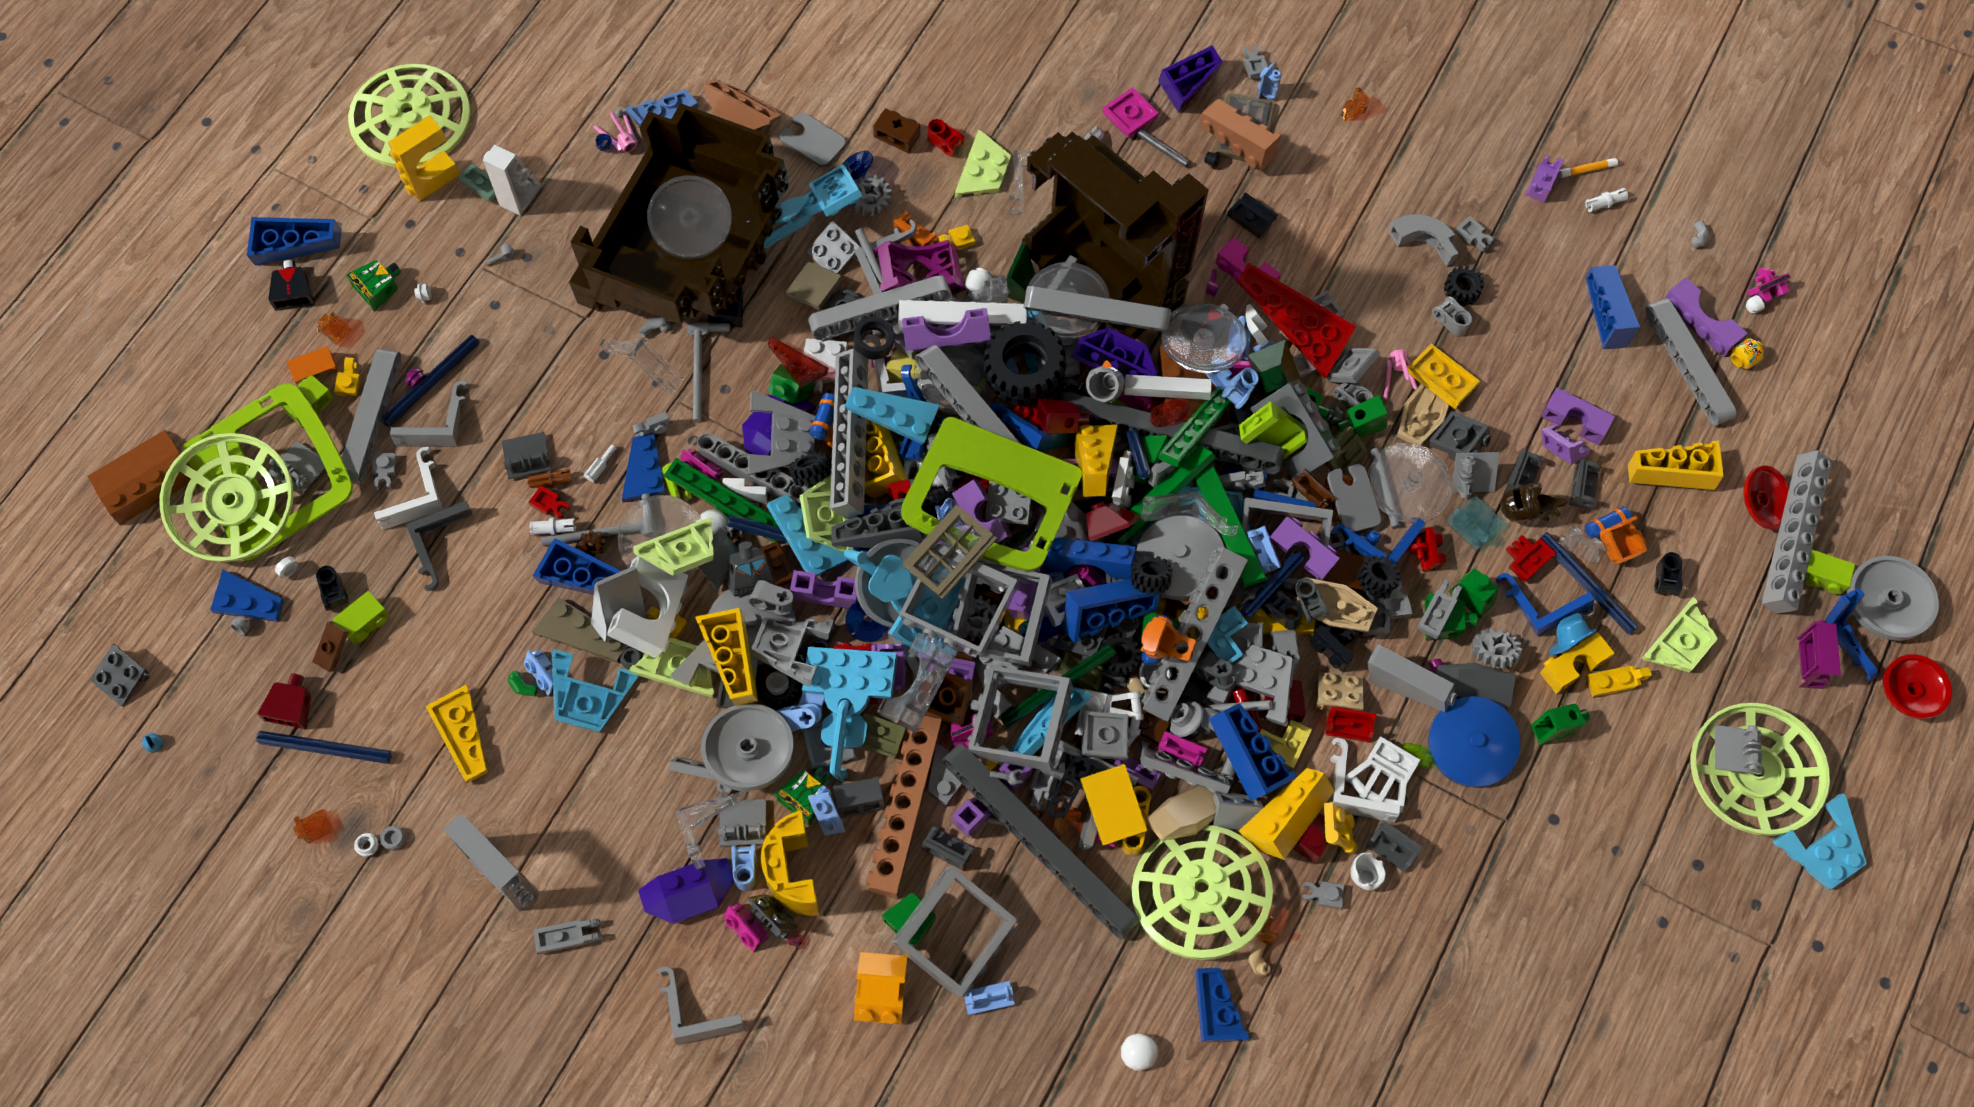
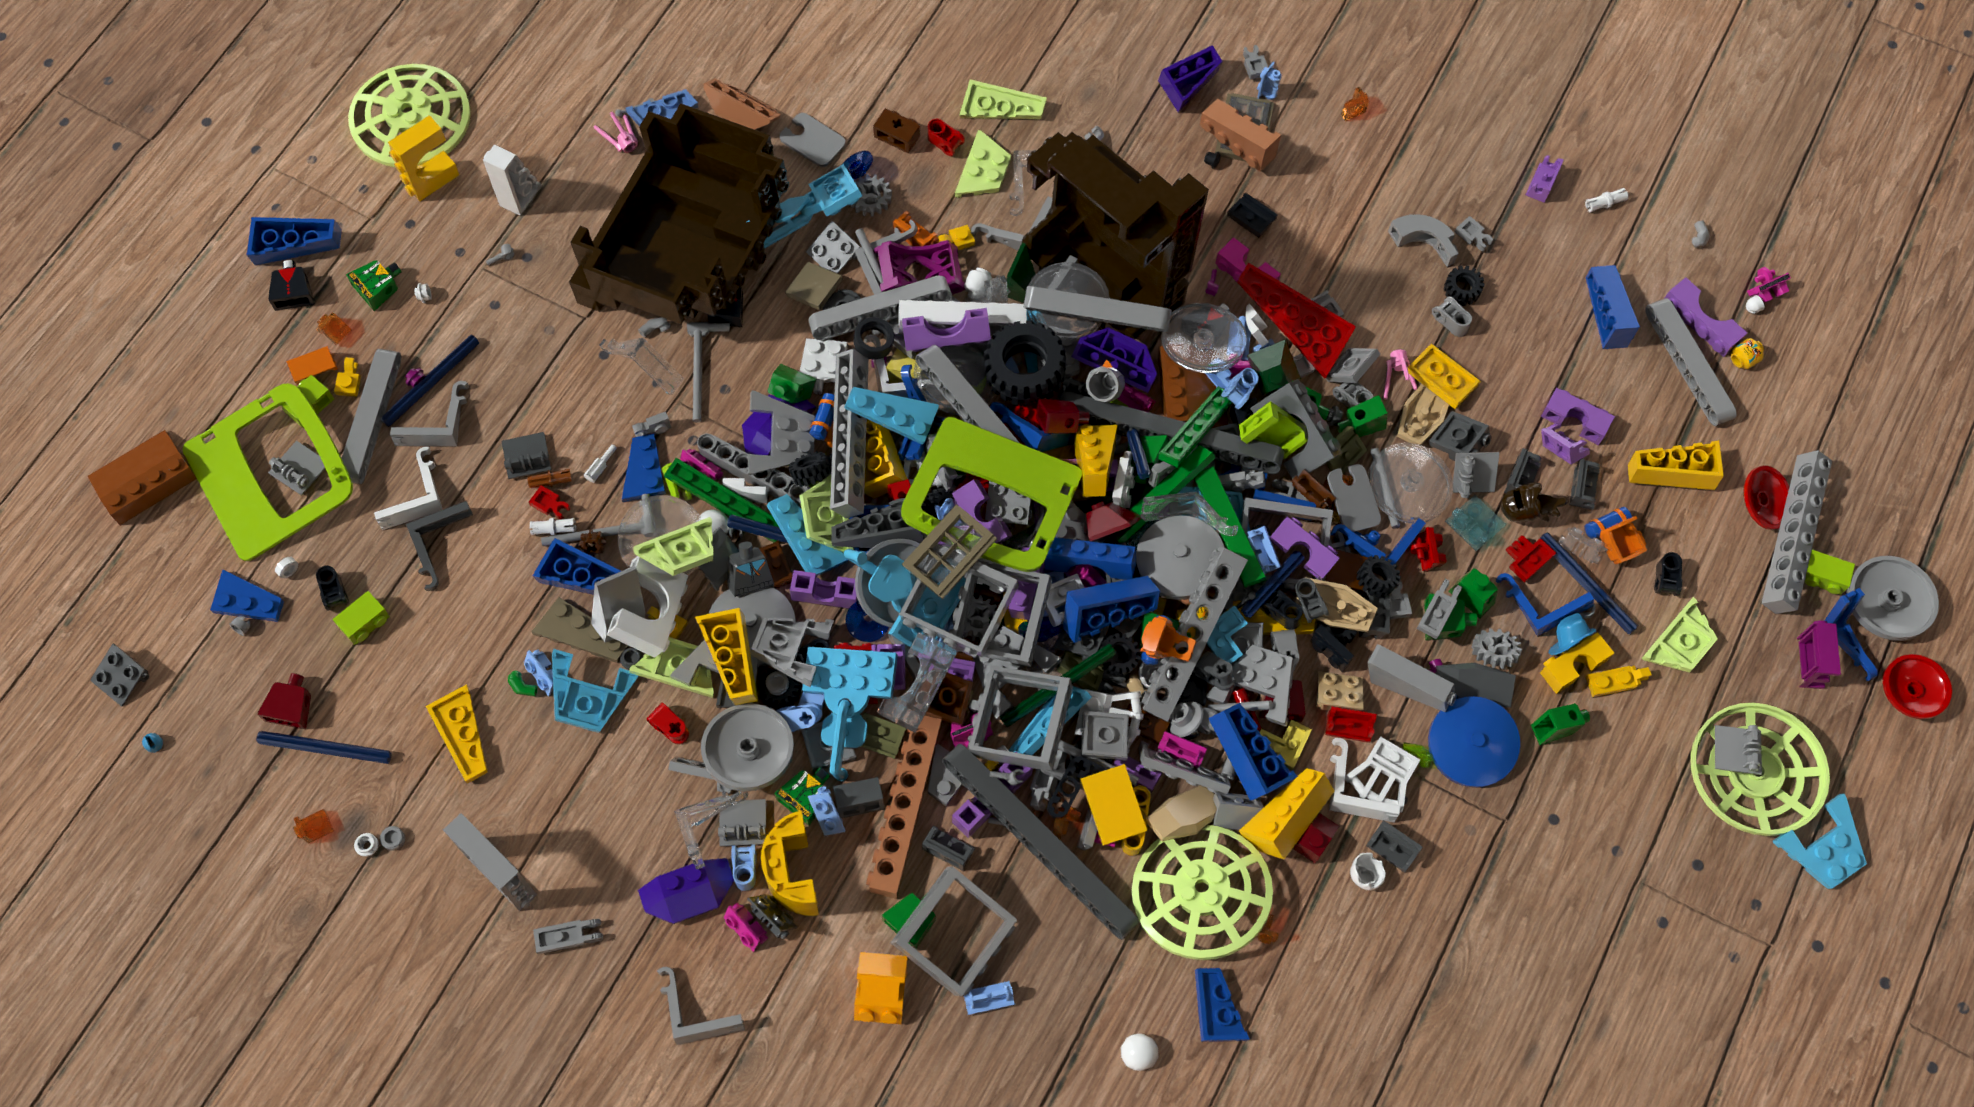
yellowish green dish [159,433,294,563] -> none
reddish brown plate [312,621,349,672] -> none
light grey plate [372,453,397,490] -> none
sand green plate [458,163,496,203] -> none
clear blue hinge [595,133,612,151] -> none
clear dish [647,175,732,259] -> none
light grey piece [748,580,793,617] -> none
clear red wing [768,337,829,387] -> none
clear pink piece [786,934,802,950] -> none
dark pink plate [1102,87,1159,138] -> none
white slope [1124,375,1211,400] -> none
black tyre [1131,555,1173,595] -> none
flat silver bar [1137,129,1190,168] -> none
clear red beam [1150,398,1189,427] -> none
tan arm [1248,941,1271,977] -> none
light grey plate [1301,881,1344,910] -> none
yellow plate [1324,802,1358,854] -> none
light orange bar [1558,158,1618,178] -> none
none -> red piece [646,702,689,745]
none -> yellowish green wing [959,80,1047,119]
none -> light grey hinge [971,197,1052,250]

